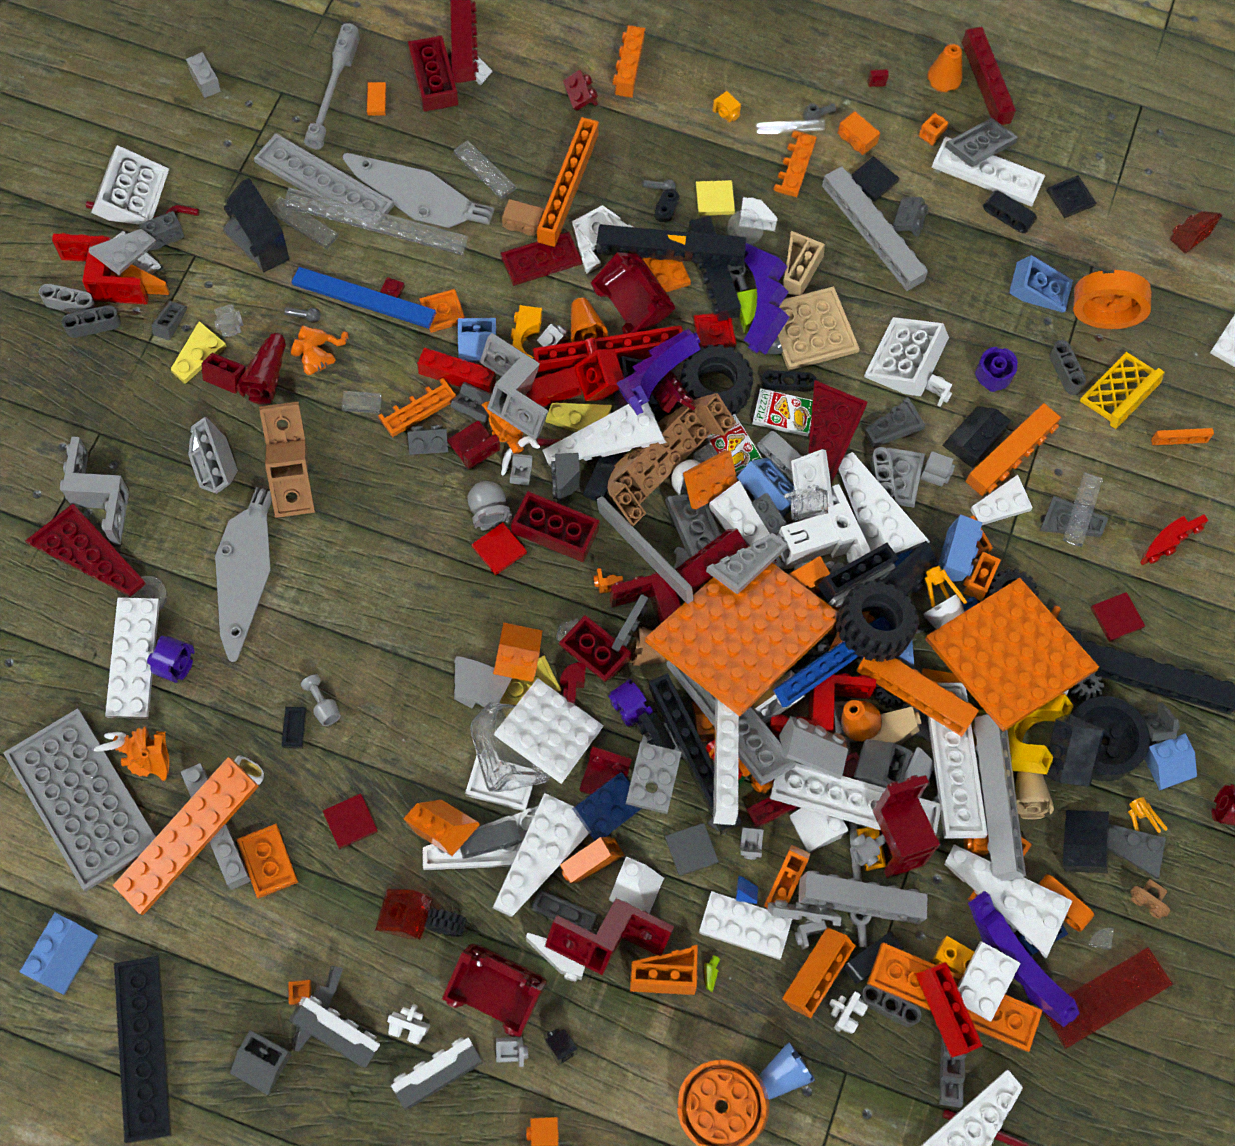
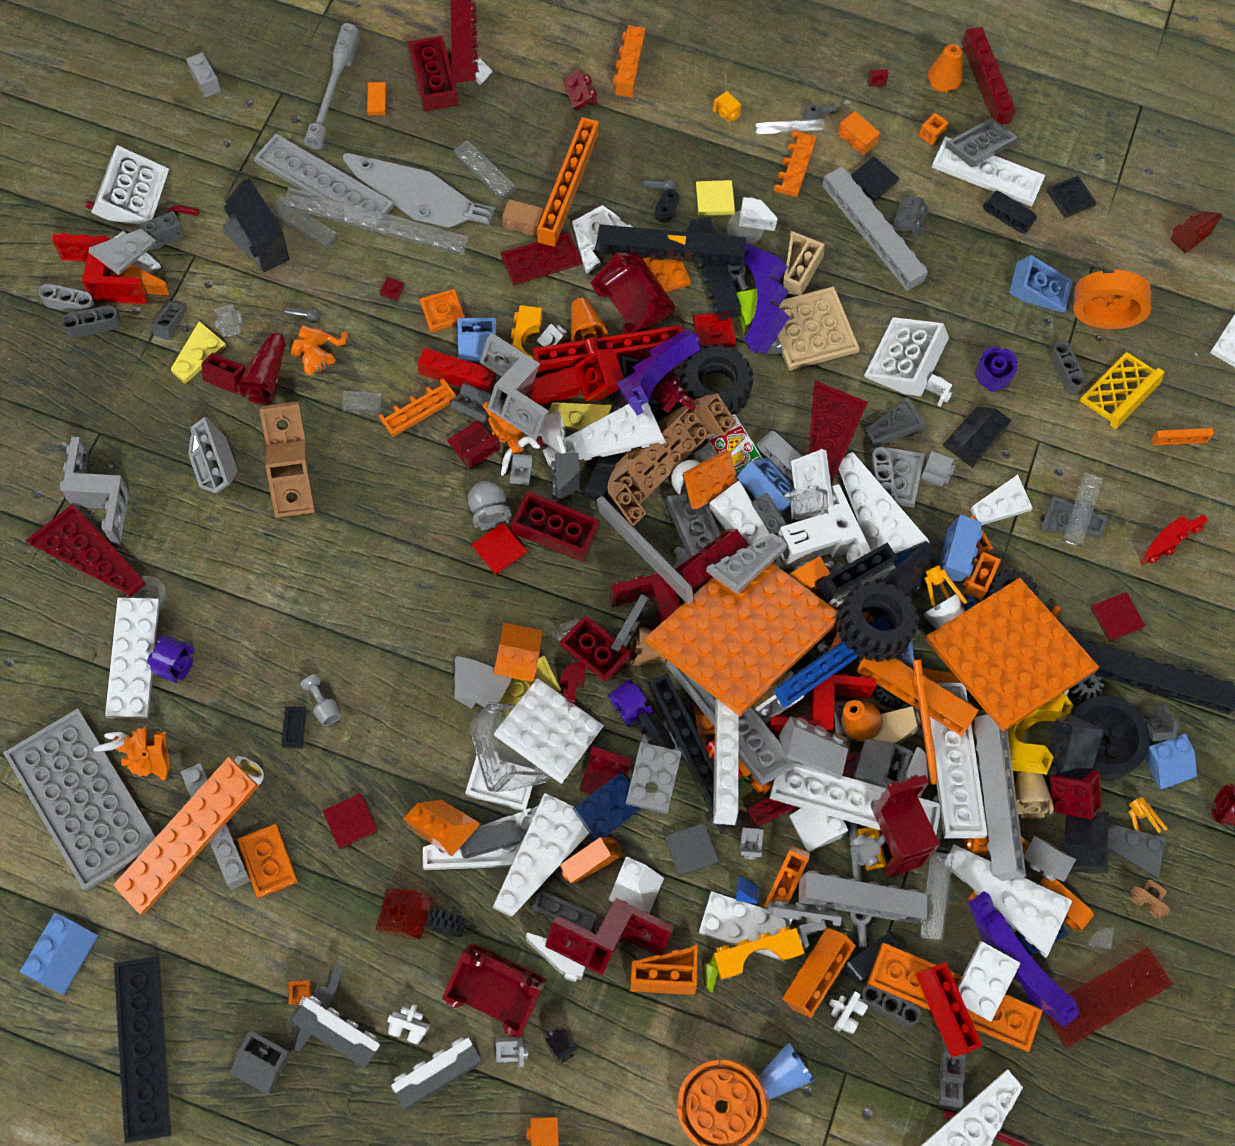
light grey wing [215,487,272,662] -> none
blue tile [291,267,436,329] -> none
dark grey bracket [408,425,448,455] -> none
orange bracket [593,568,623,594] -> none
tile [752,388,813,437] -> none
black beam [761,370,817,392] -> none
light orange brick [931,936,974,976] -> none
orange brick [965,403,1061,497] -> none
none -> white slope [539,411,566,454]
none -> light orange arch [713,926,804,980]
none -> orange bar [913,659,937,784]
none -> clear plate [920,852,953,940]
none -> light grey brick [1024,836,1076,881]
none -> dark red bracket [1050,770,1102,819]

